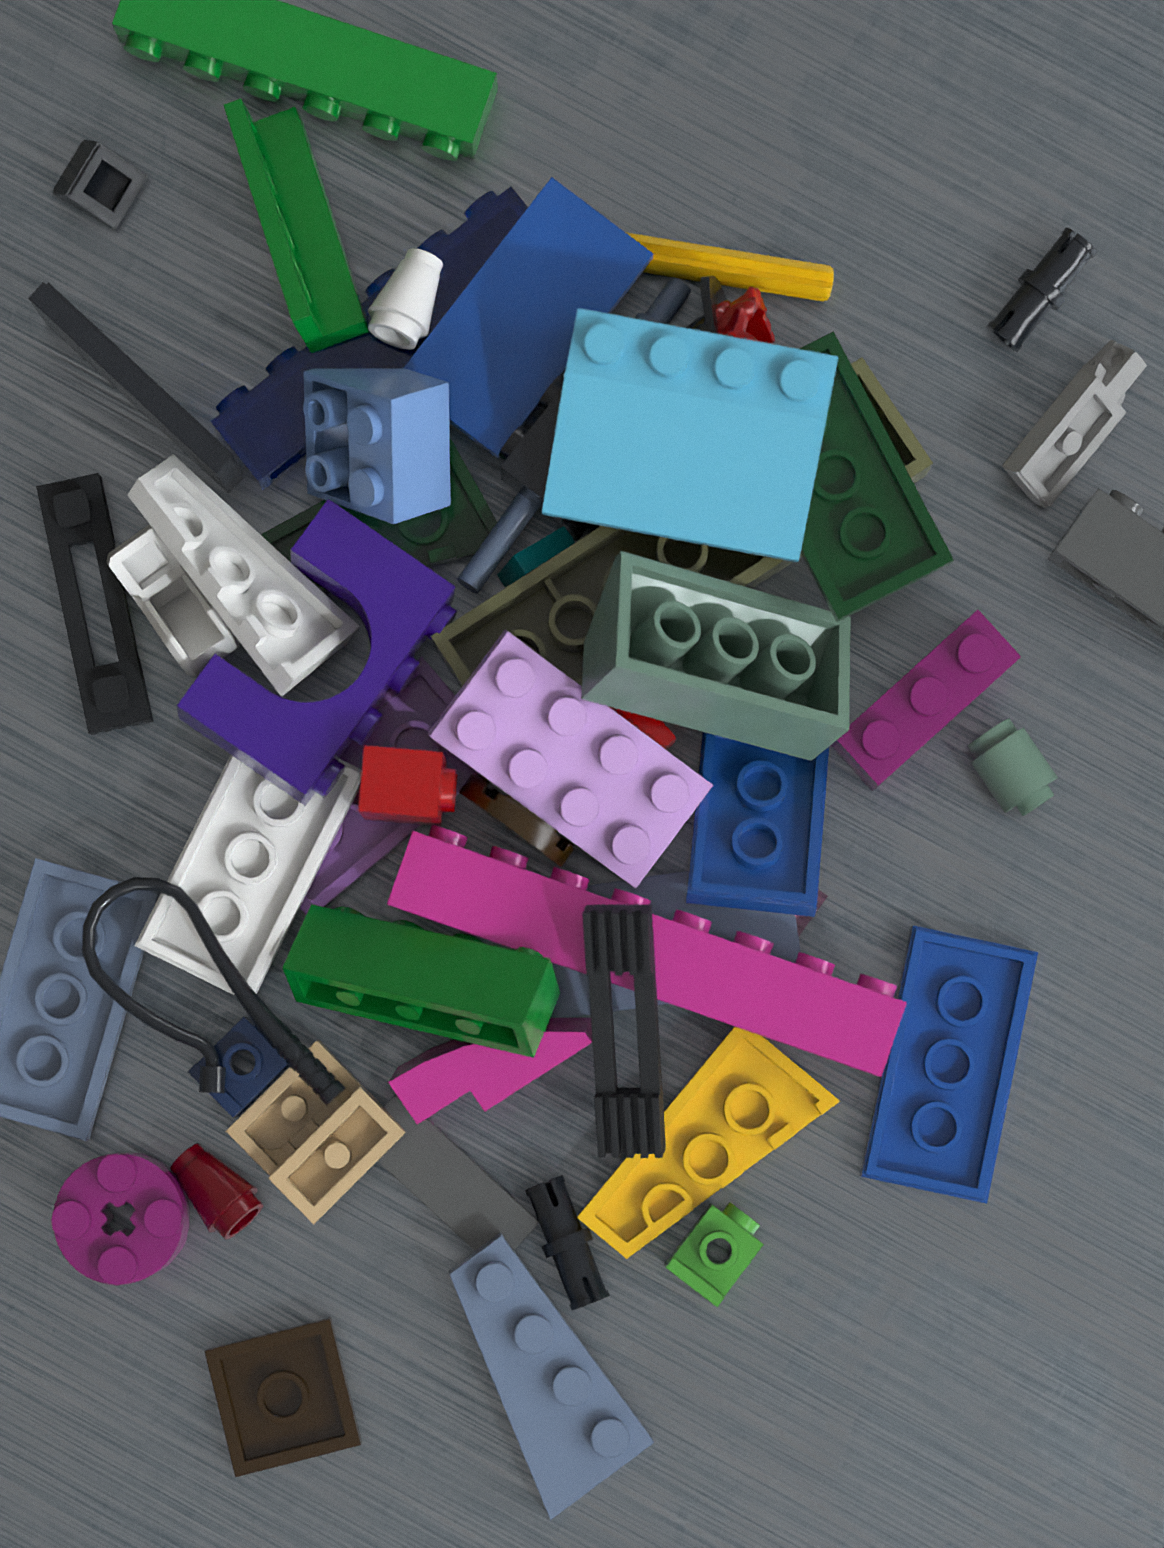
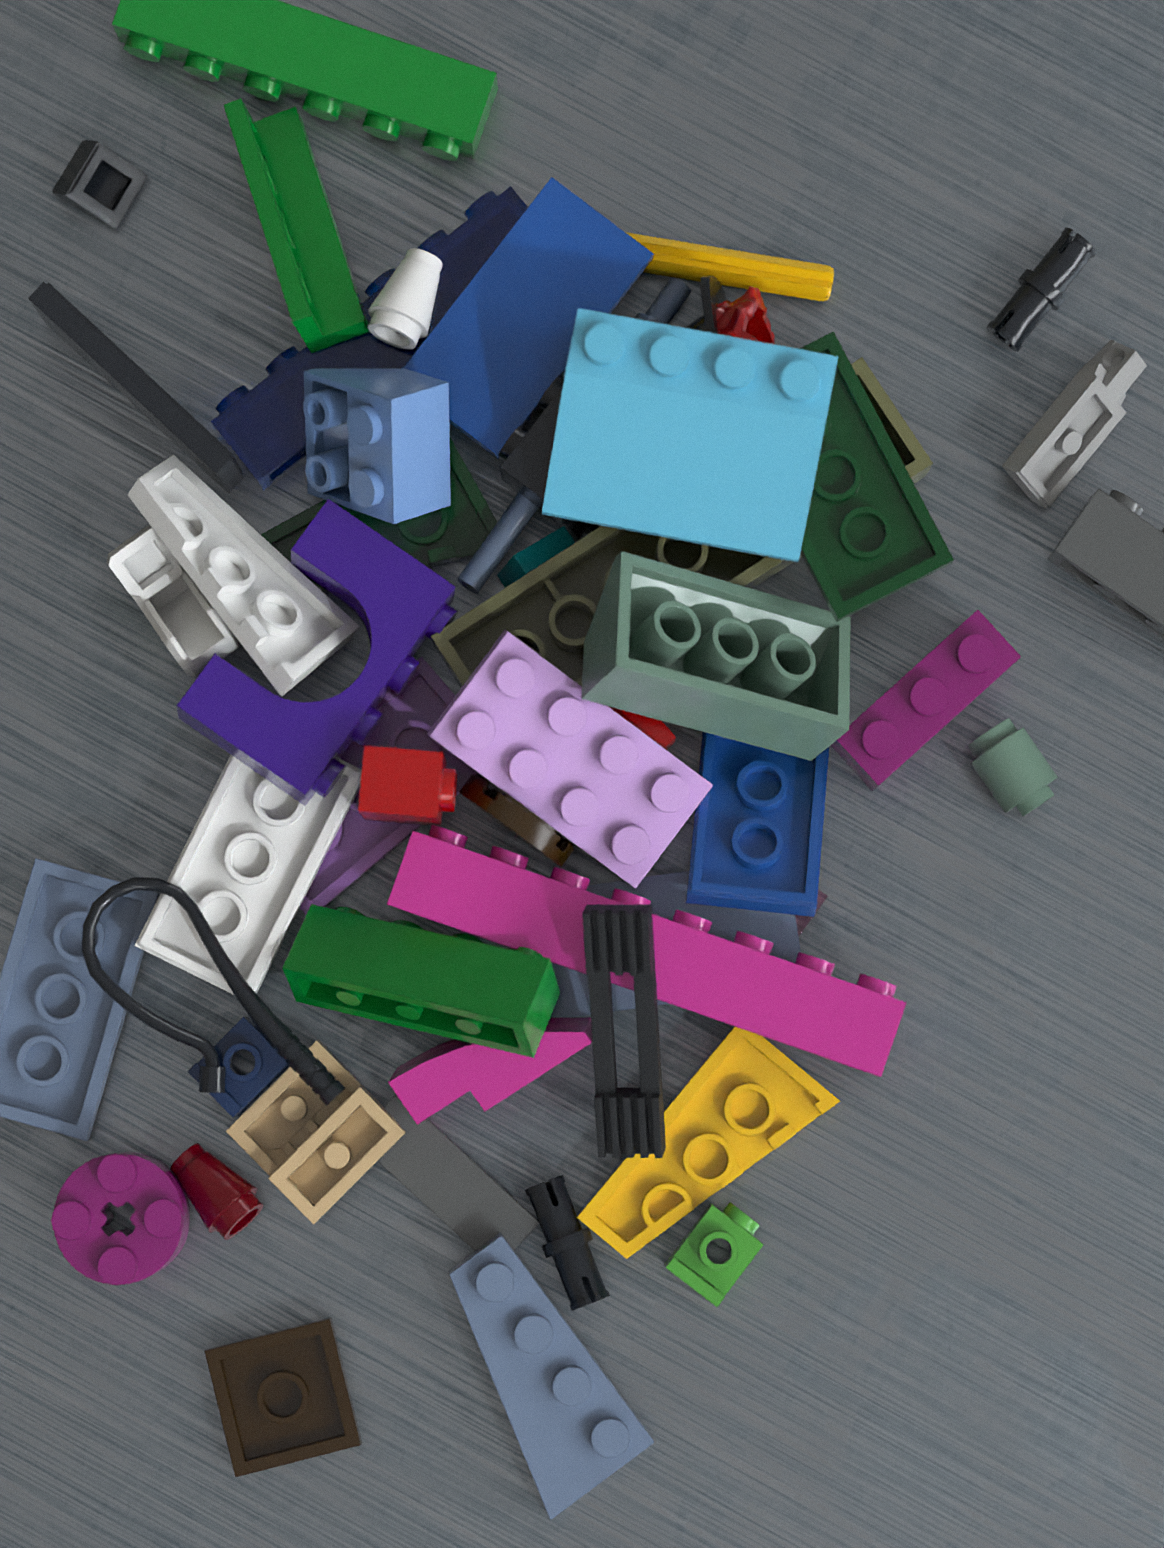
black container [36,473,153,735] -> none
blue tile [860,926,1038,1204] -> none

